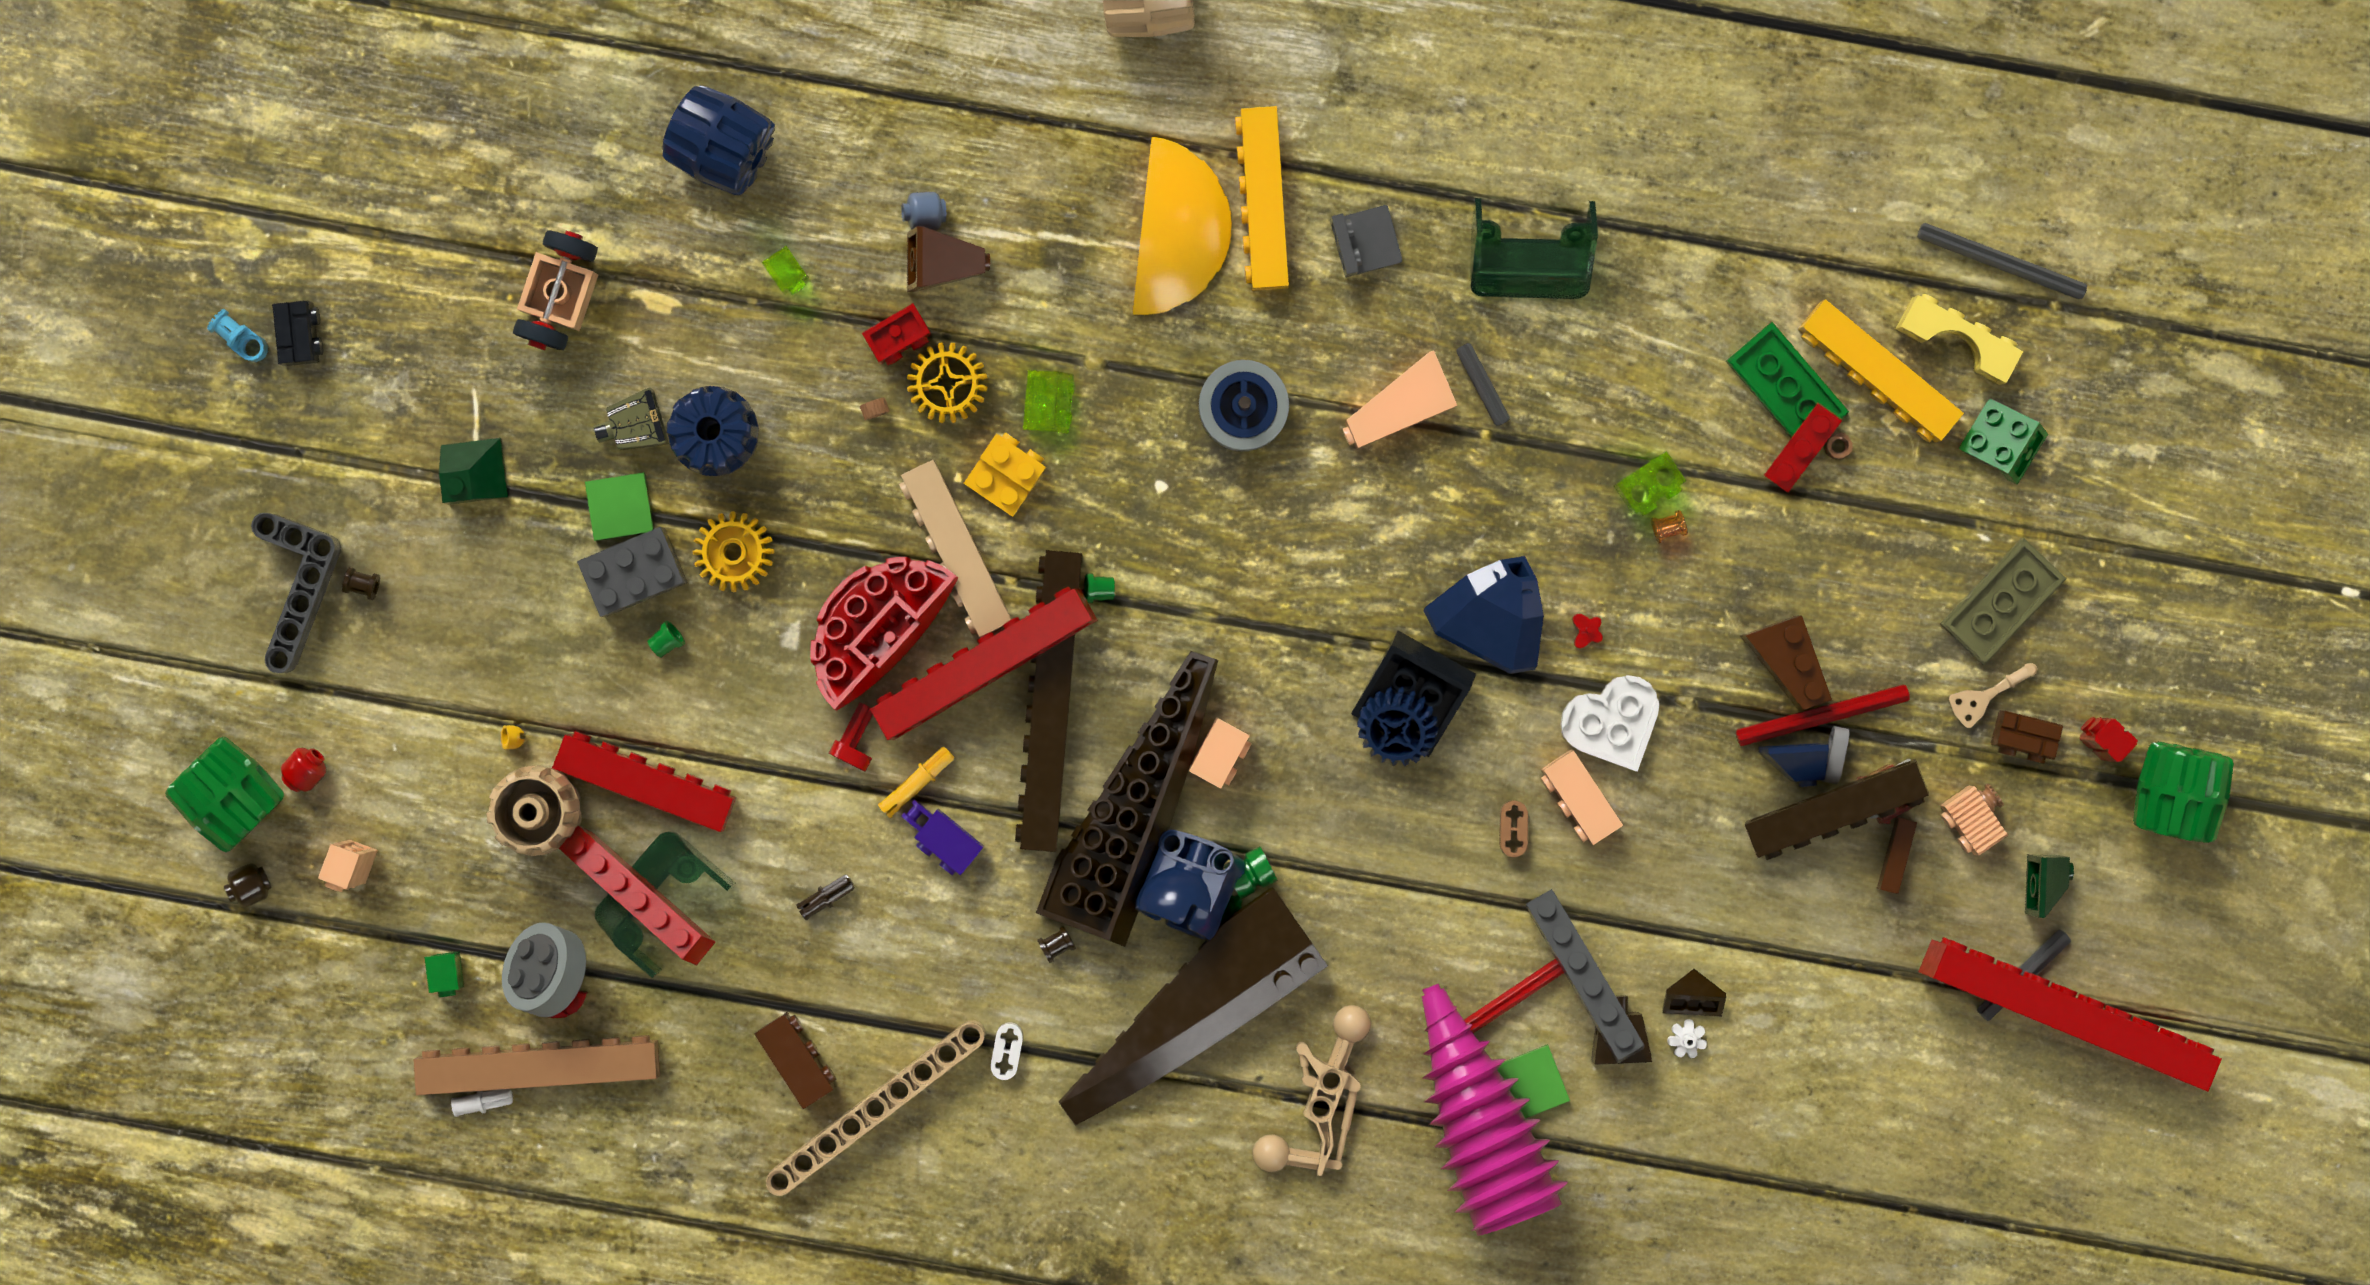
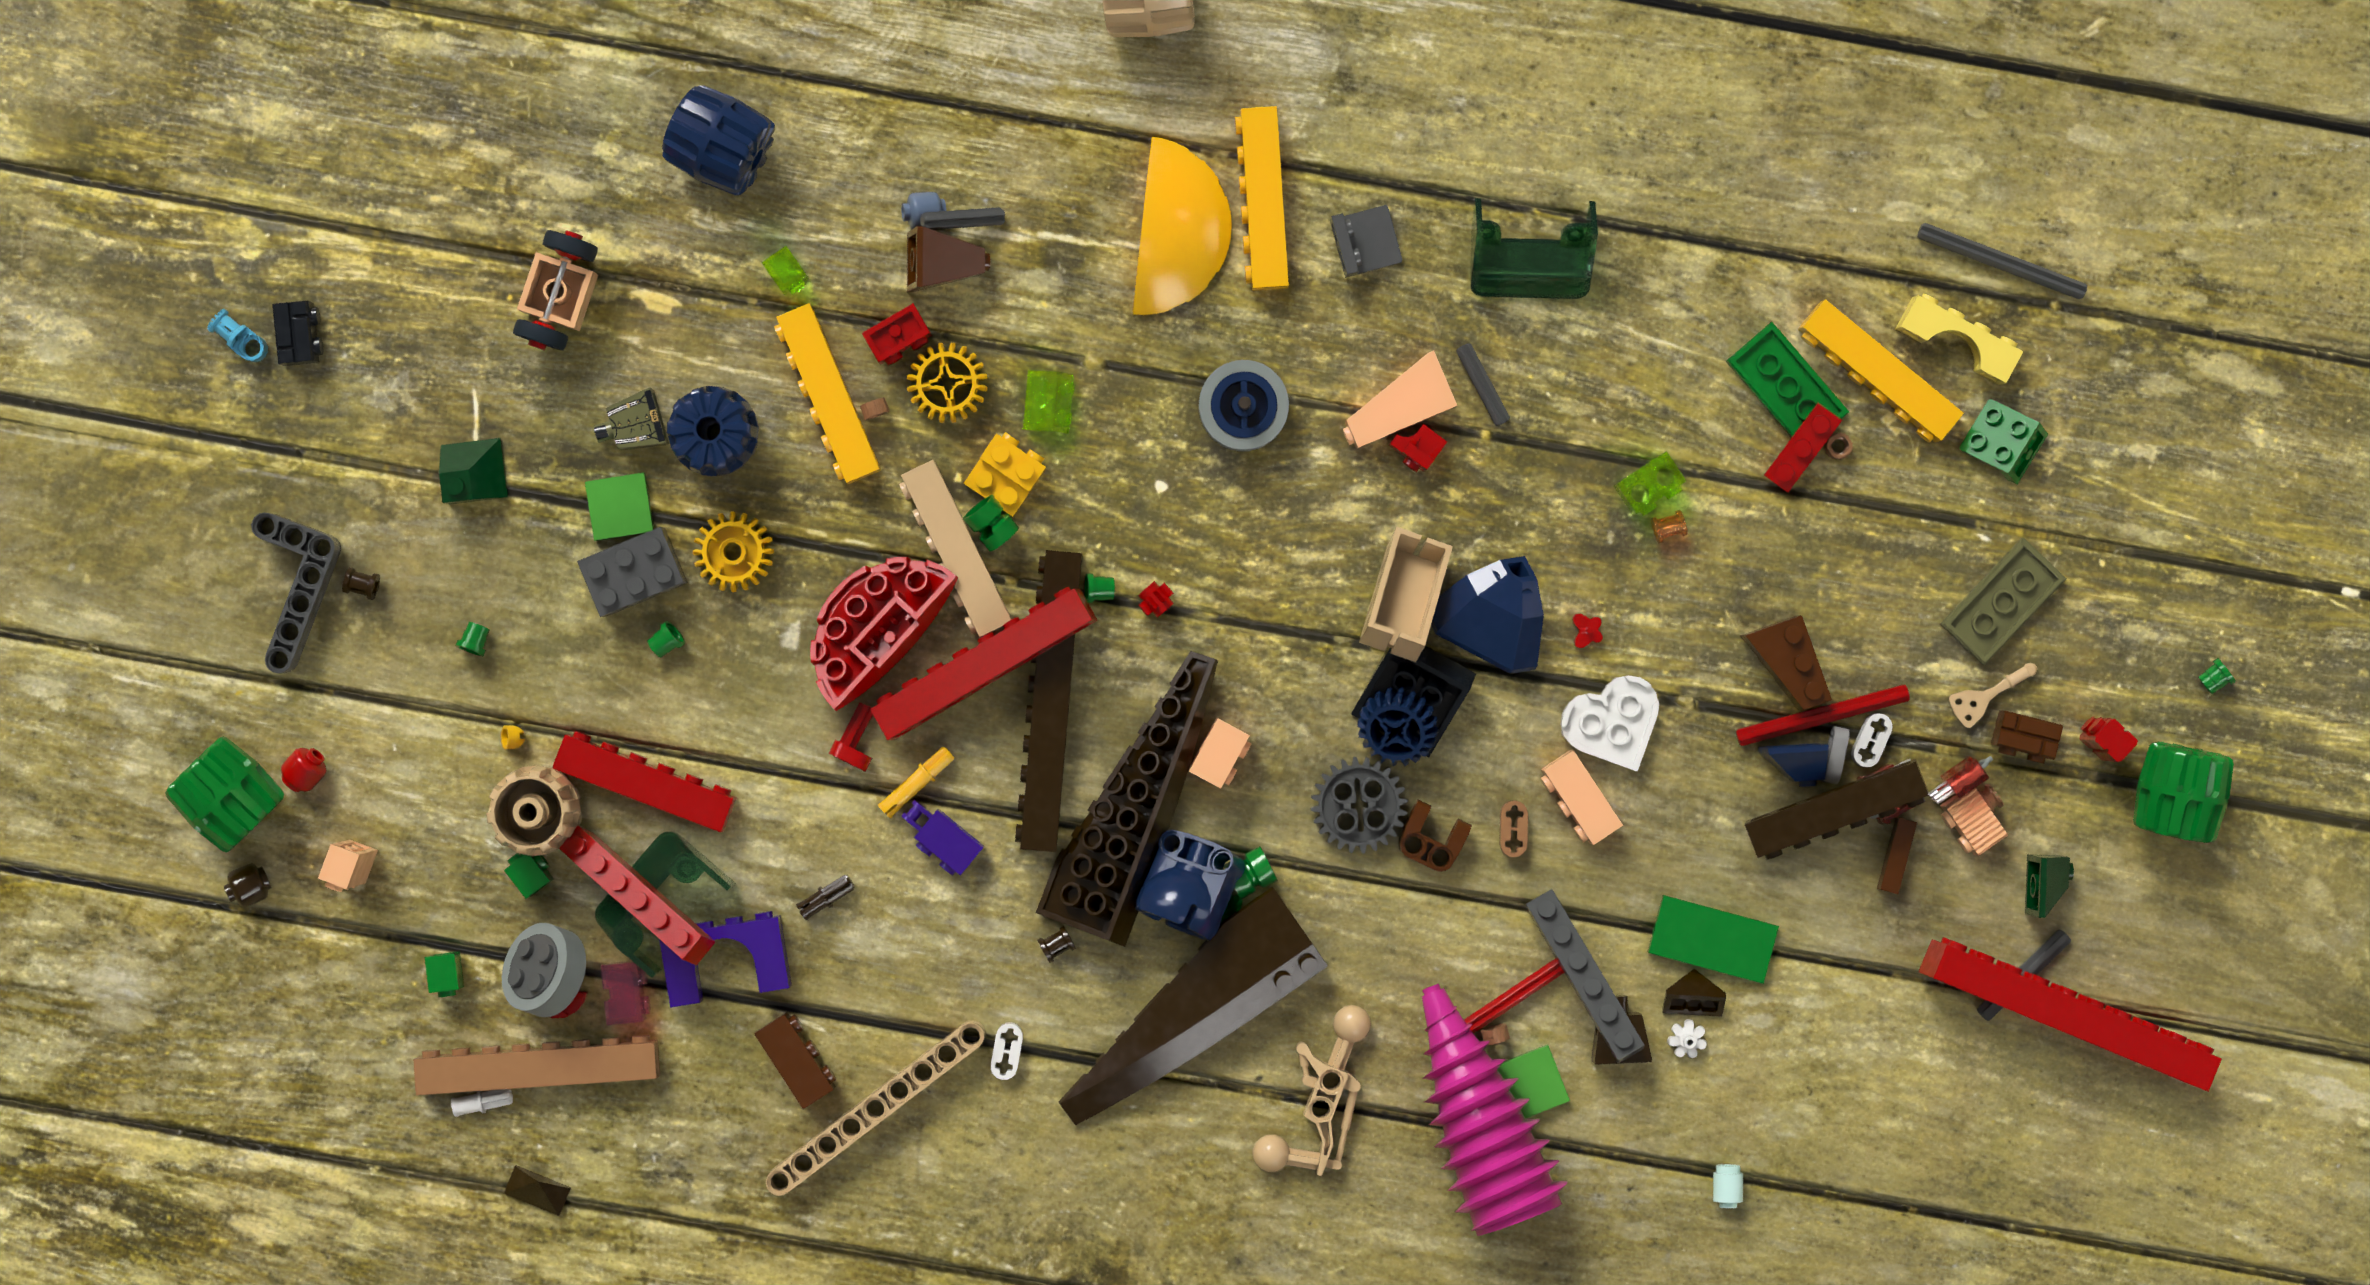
none -> green piece [455,622,490,657]
none -> green brick [504,853,554,899]
none -> dark brown slope [504,1165,571,1216]
none -> clear pink brick [601,960,651,1025]
none -> dark purple arch [659,911,792,1008]
none -> yellow brick [774,303,881,484]
none -> dark grey axle [920,207,1005,230]
none -> green wheel [963,495,1019,552]
none -> red gear [1138,581,1174,618]
none -> dark grey gear [1310,757,1408,854]
none -> tan piece [1359,527,1453,662]
none -> red brick [1388,424,1447,473]
none -> reddish brown piece [1398,799,1472,872]
none -> medium nougat axle [1481,1023,1510,1045]
none -> green tile [1647,895,1779,984]
none -> light aqua brick [1713,1164,1743,1208]
none -> white beam [1851,713,1892,767]
none -> clear red piece [1929,756,1993,804]
none -> green piece [2198,658,2236,694]

